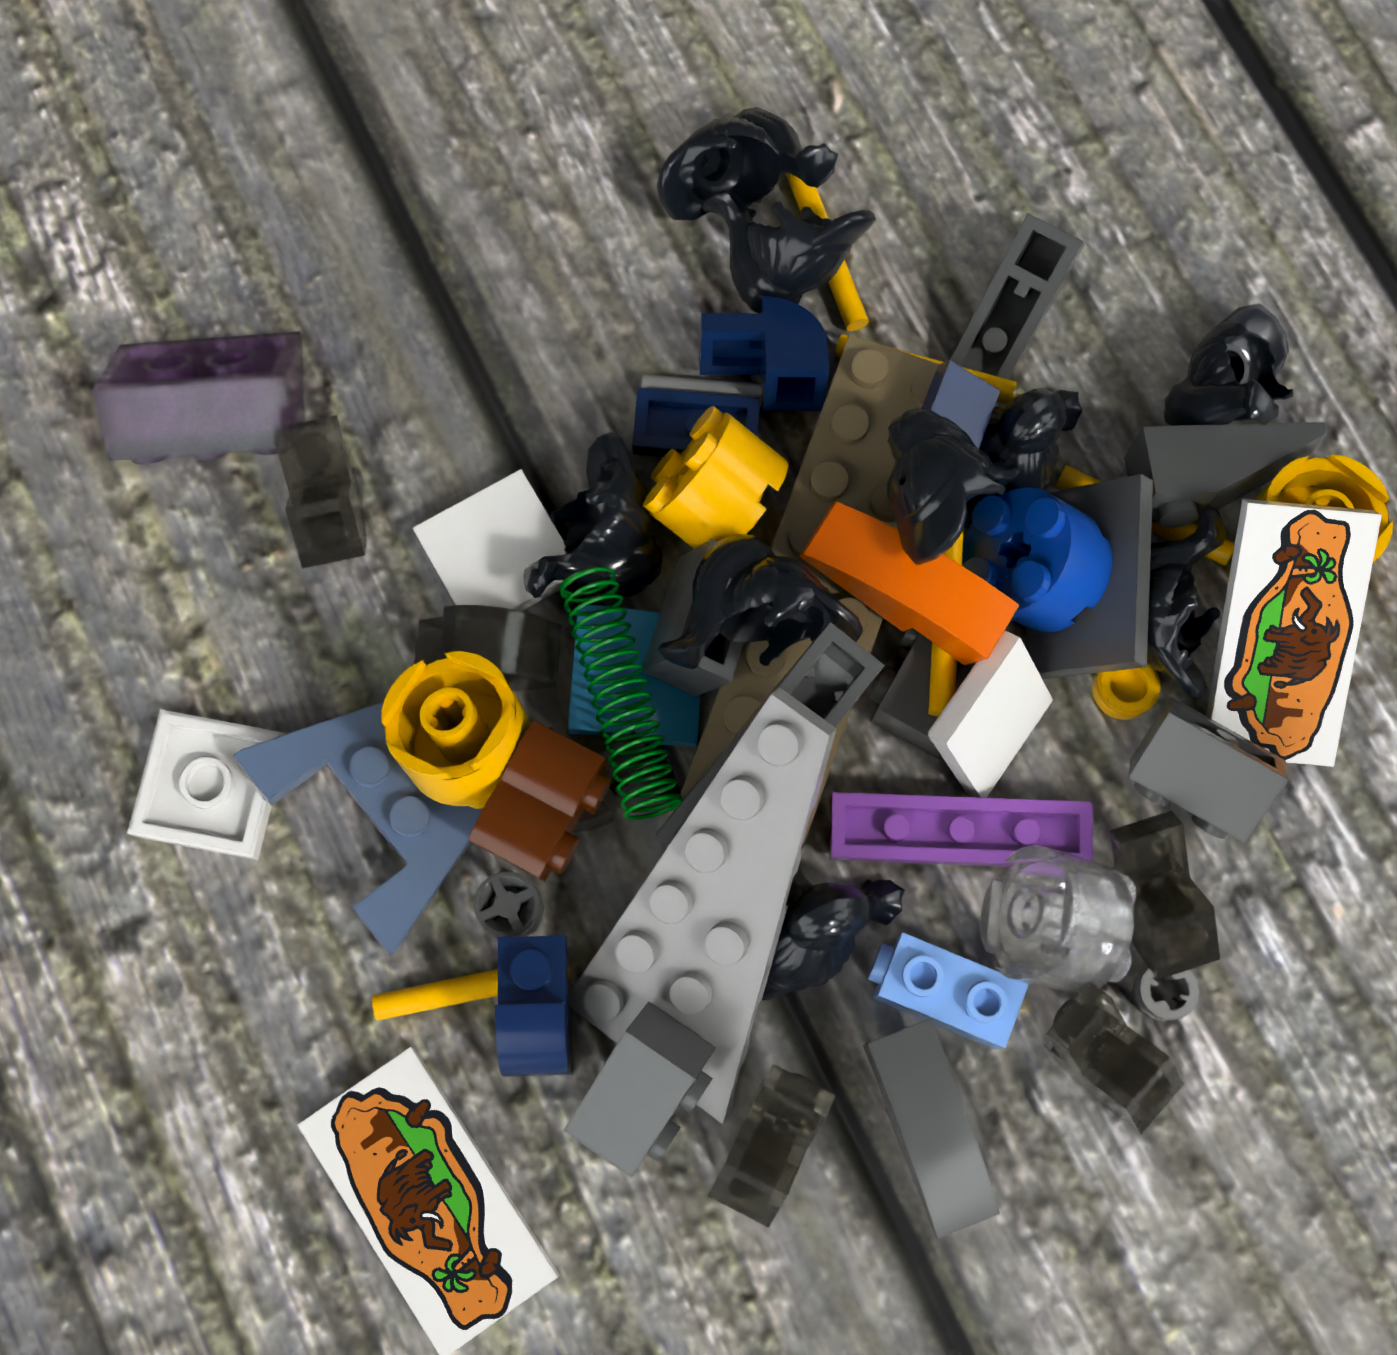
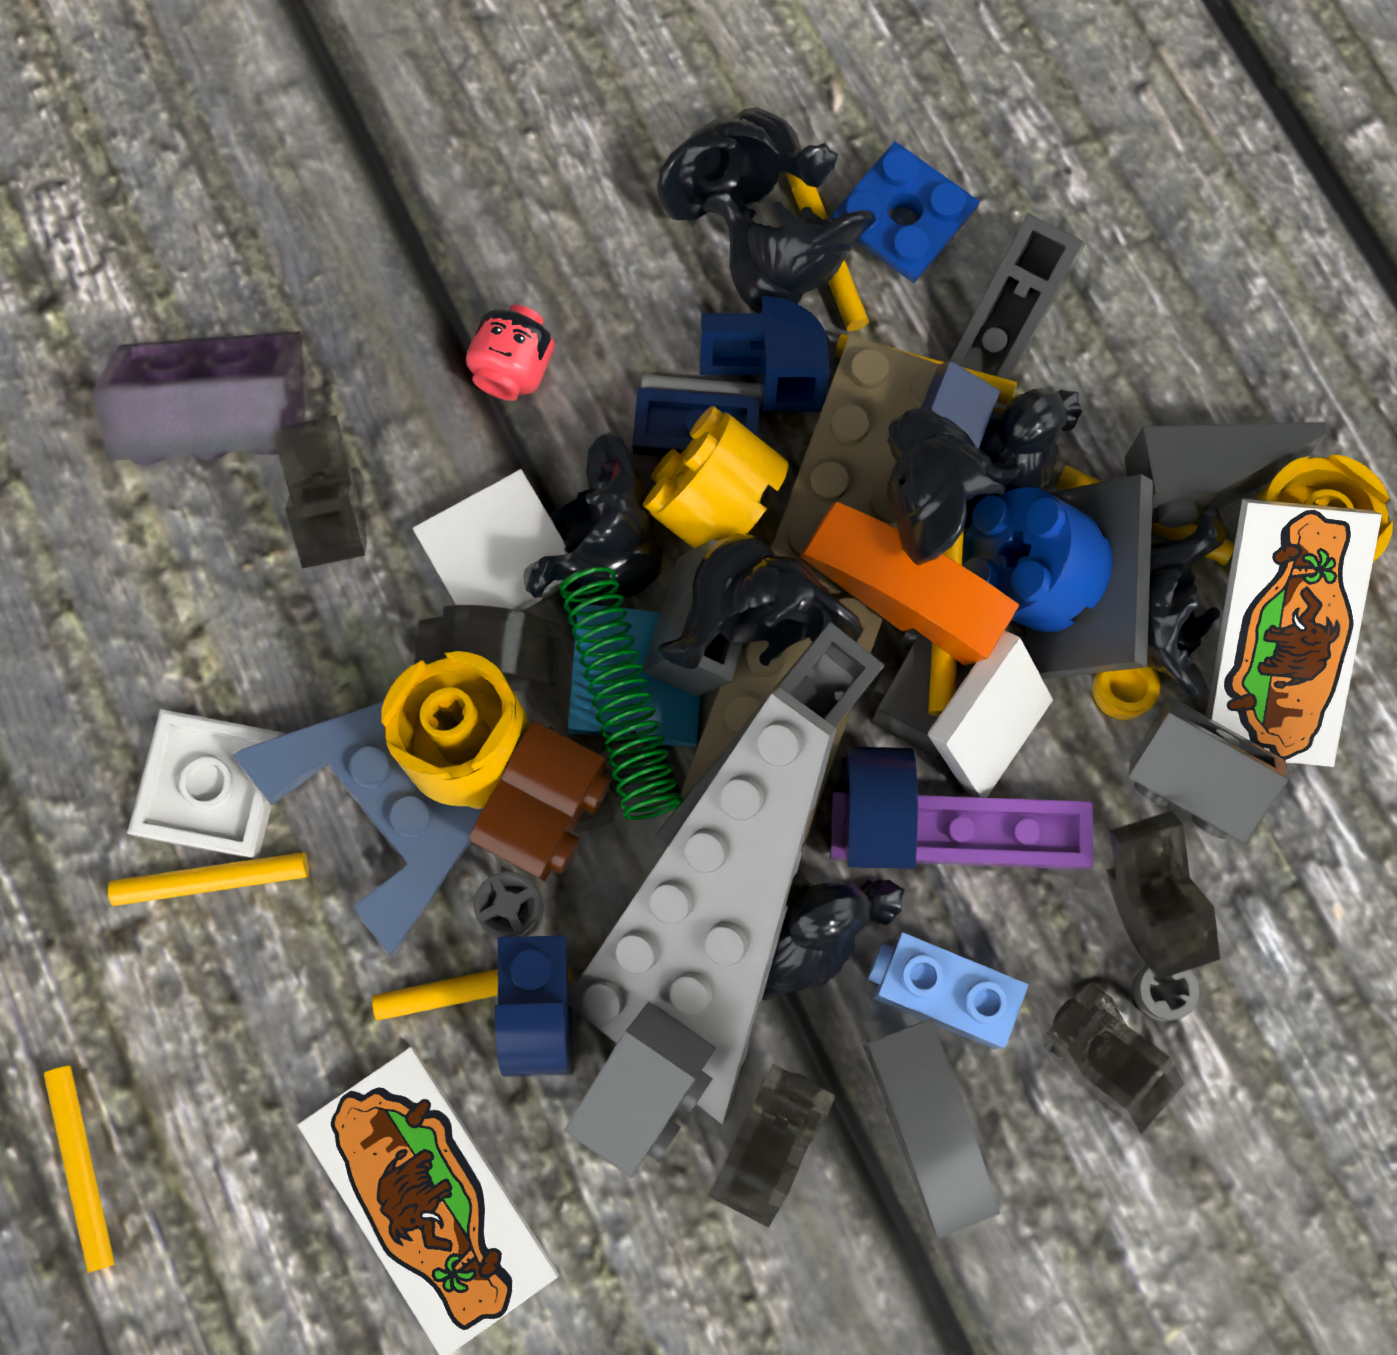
clear brick [980,845,1136,994] -> none
black piece [1163,303,1293,426] -> none
none -> yellow bar [43,1066,115,1274]
none -> yellow bar [108,852,309,906]
none -> coral head [466,305,555,401]
none -> blue piece [829,141,980,284]
none -> dark blue brick [840,747,918,869]

